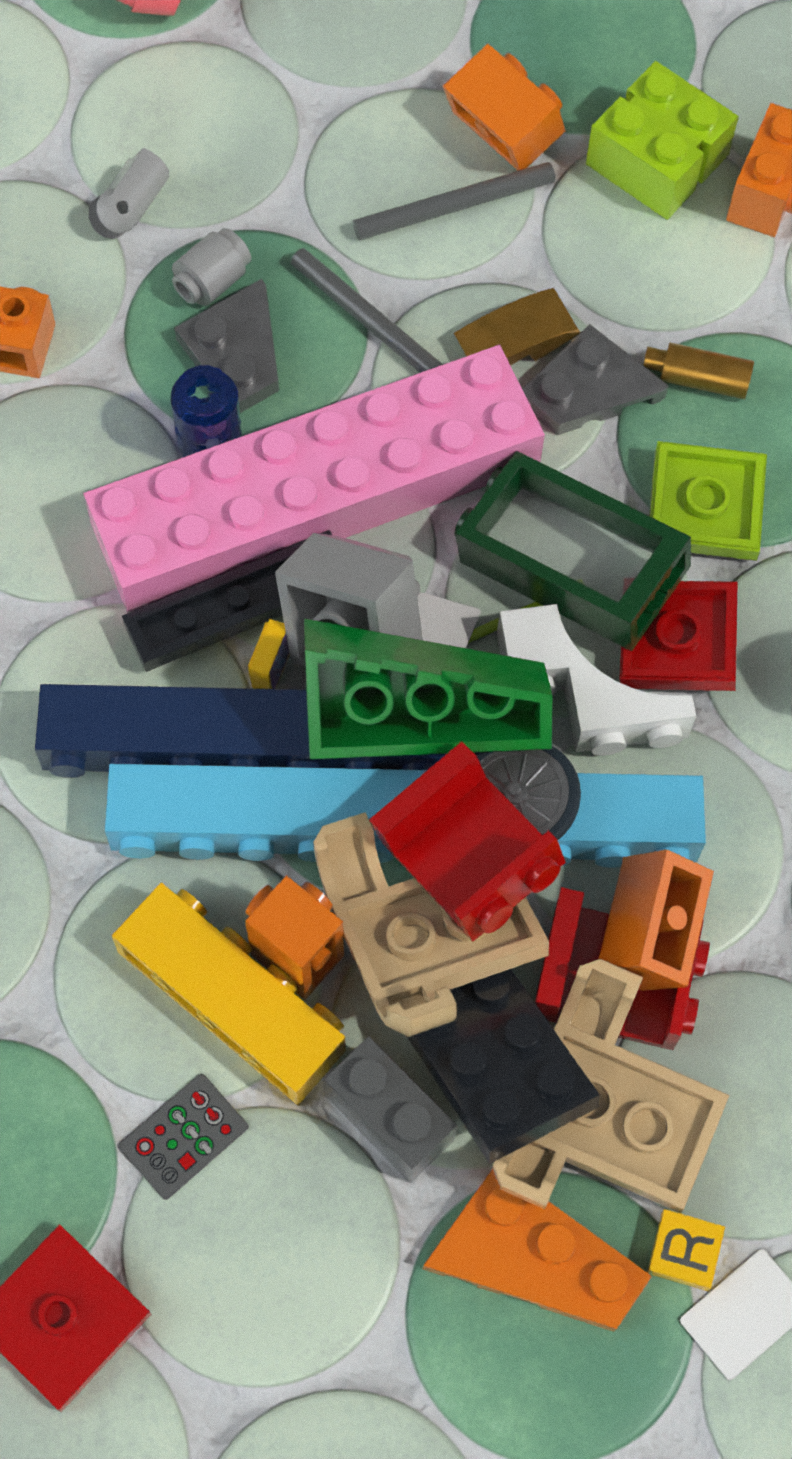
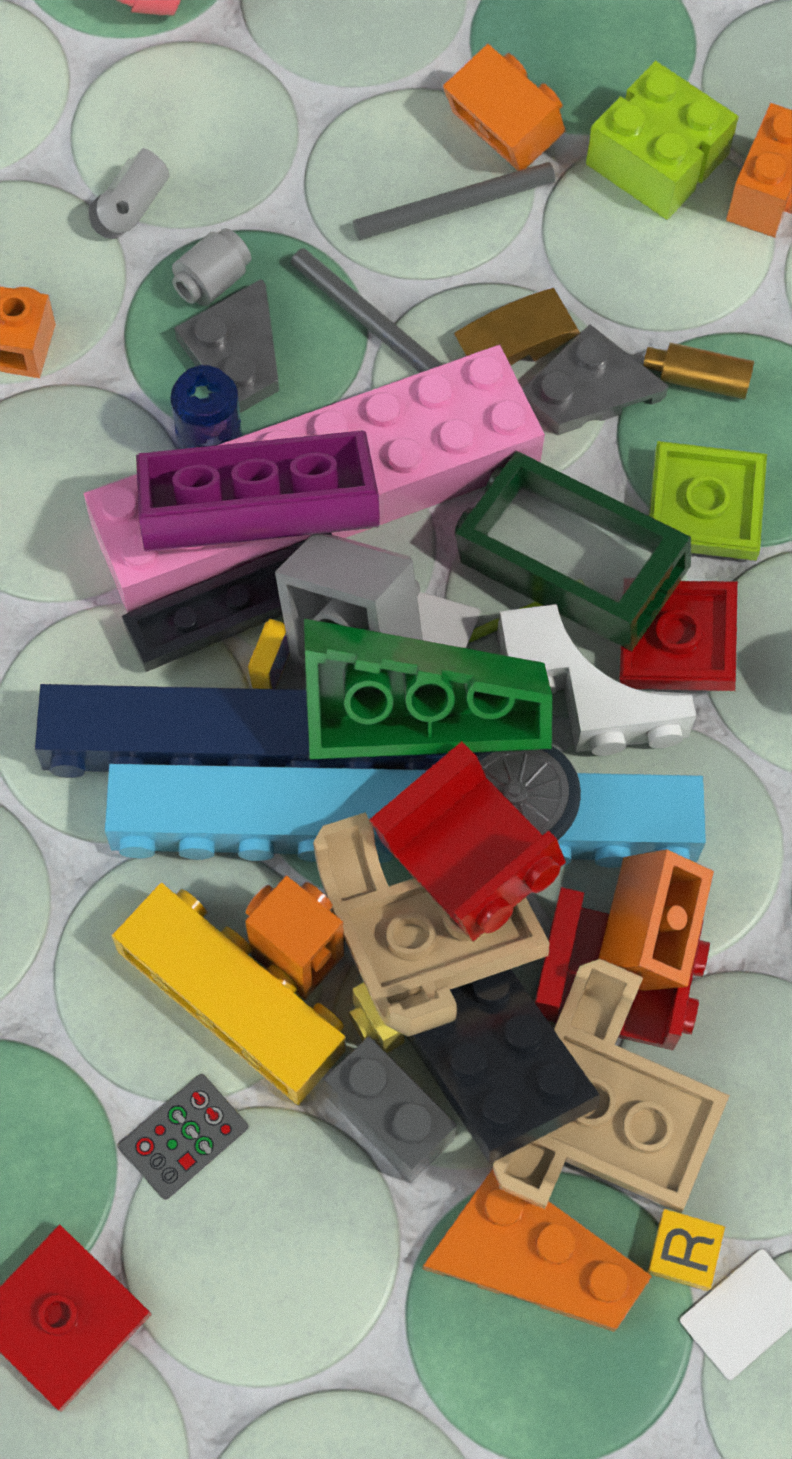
none -> magenta brick [136,430,380,552]
none -> light yellow plate [348,982,405,1053]

